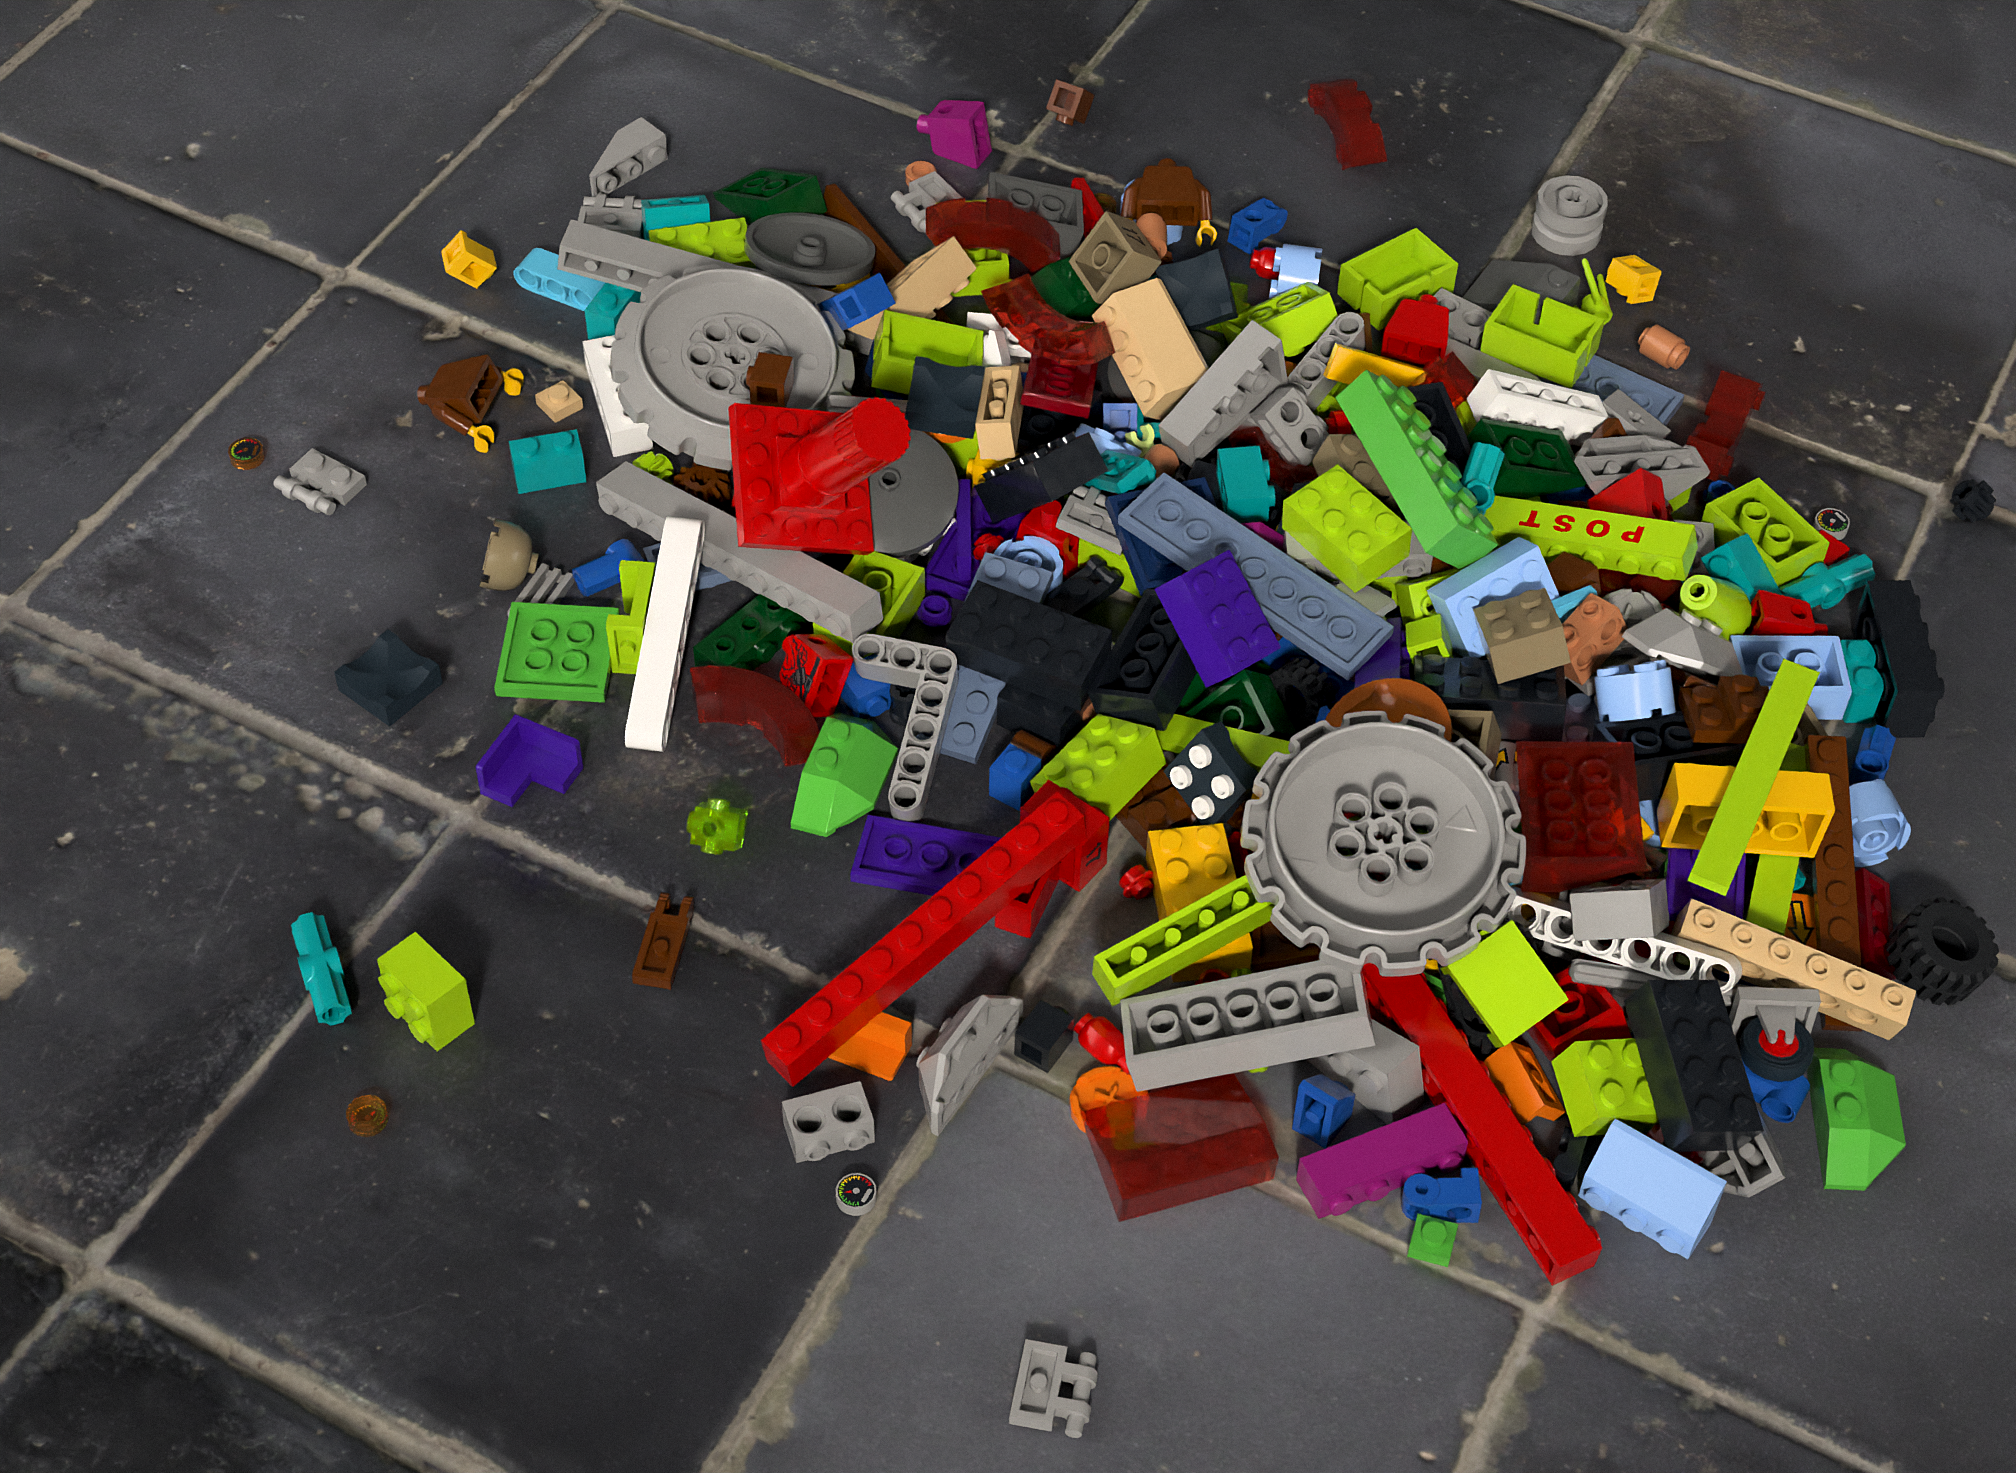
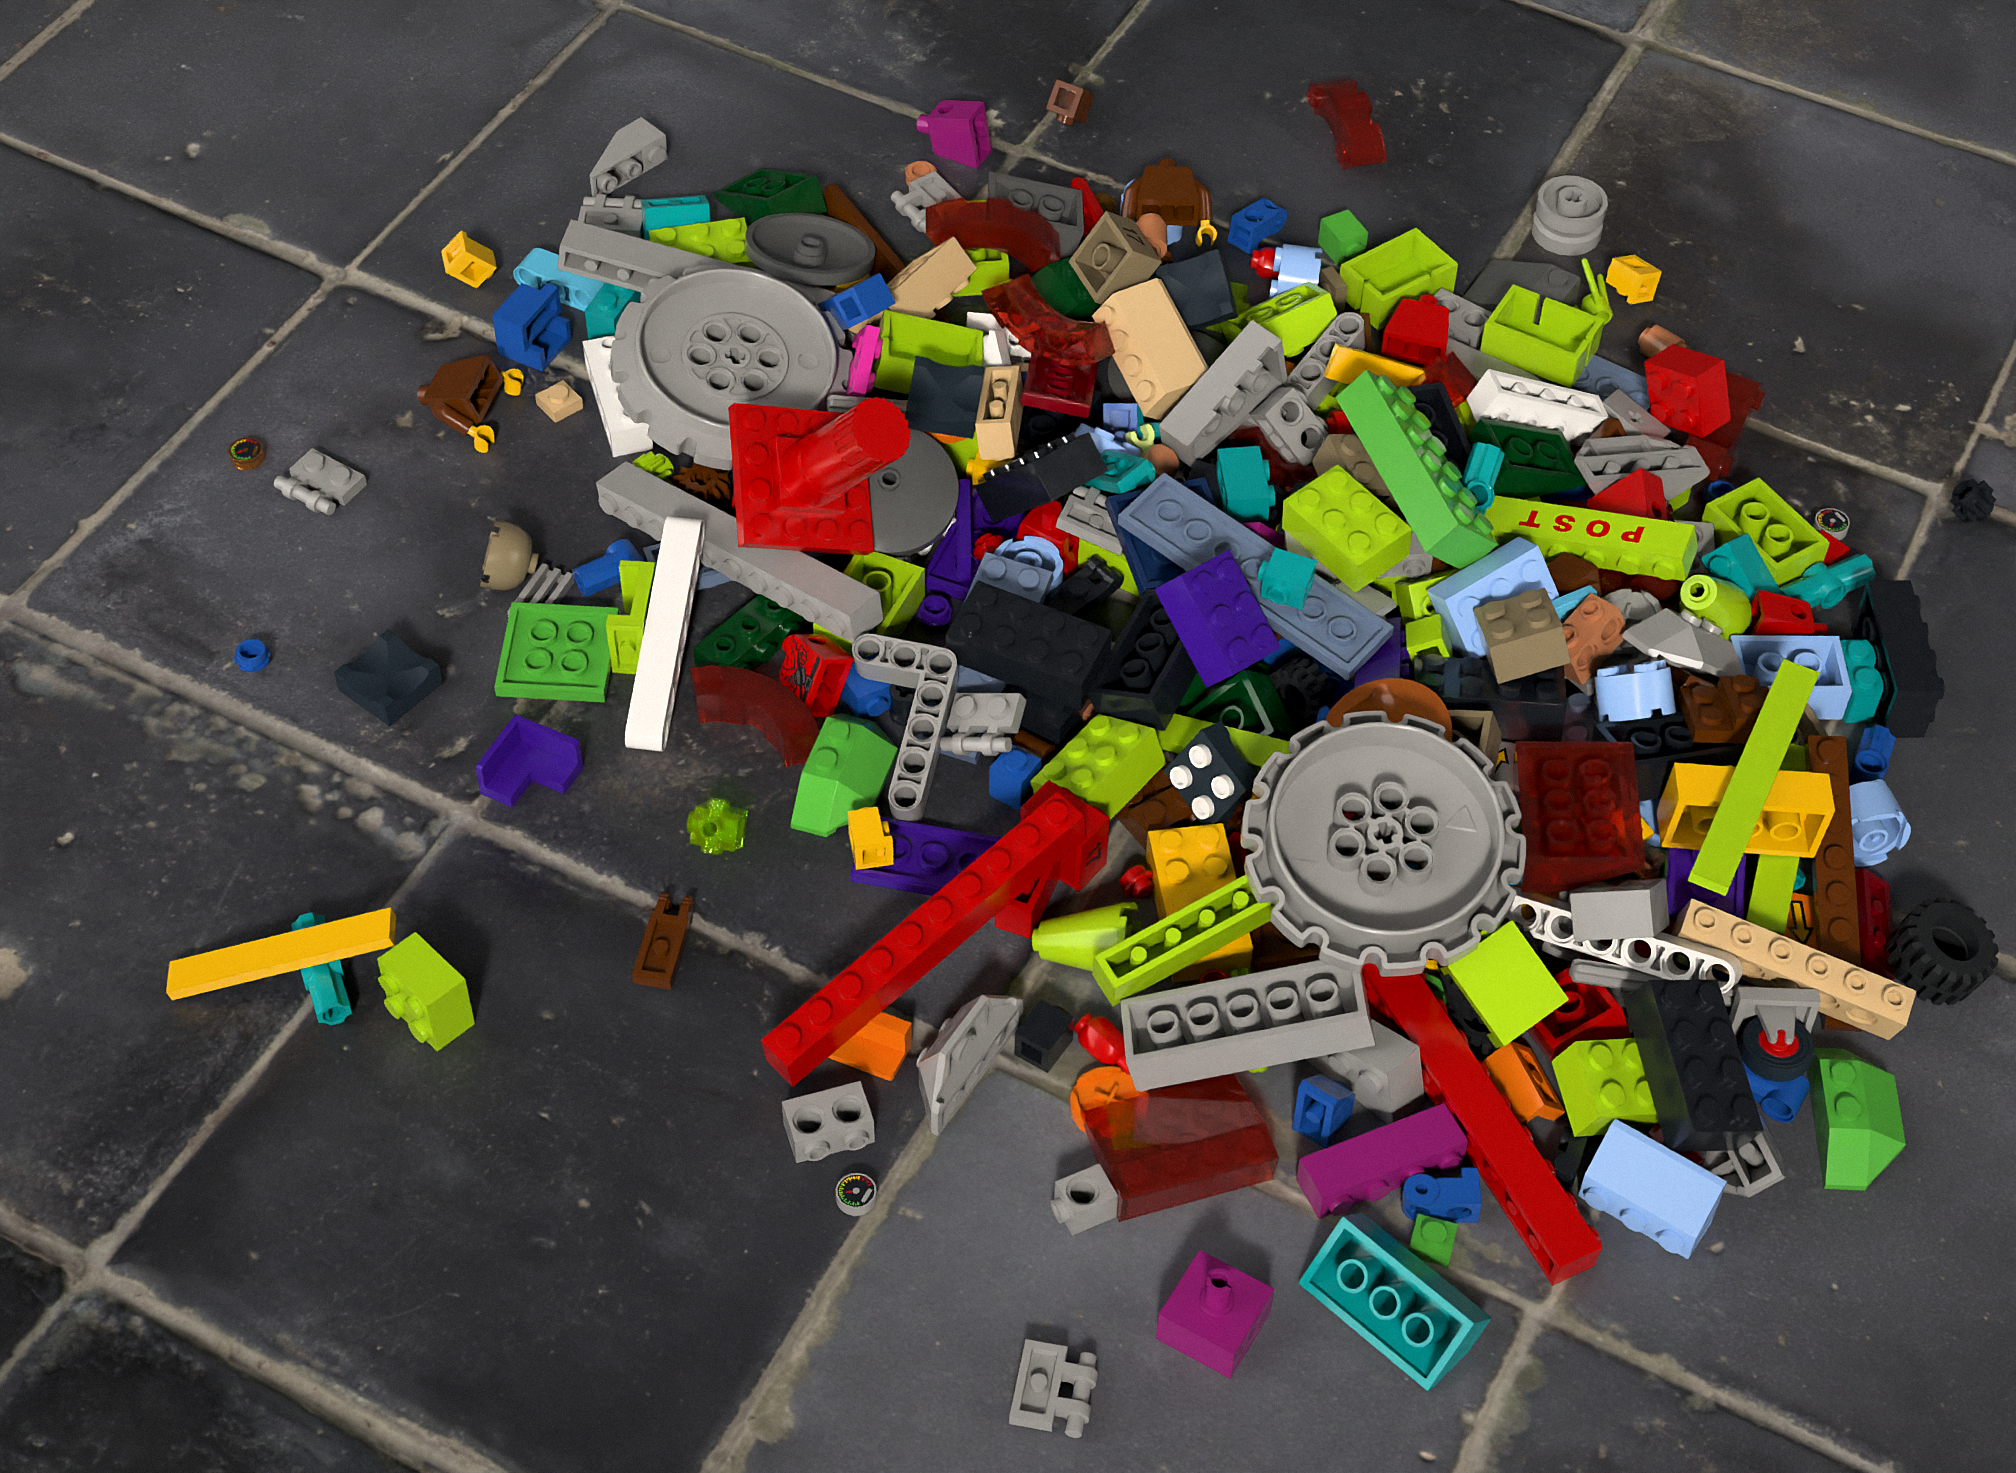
clear orange tile [346,1095,389,1137] -> none
teal brick [508,429,587,494] -> none
reddish brown brick [746,352,794,407] -> none
none -> yellow tile [166,907,396,1000]
none -> blue plate [234,639,271,672]
none -> blue plate [492,283,572,372]
none -> dark pink wing [846,325,883,397]
none -> yellow brick [848,807,894,870]
none -> light grey plate [940,693,1027,756]
none -> lime cone [1032,902,1142,972]
none -> light grey brick [1051,1164,1118,1236]
none -> magenta brick [1156,1250,1275,1379]
none -> teal brick [1257,547,1317,610]
none -> teal slope [1298,1212,1492,1391]
none -> bright green brick [1318,209,1368,266]
none -> dark tan plate [1318,266,1348,313]
none -> red brick [1644,344,1731,438]

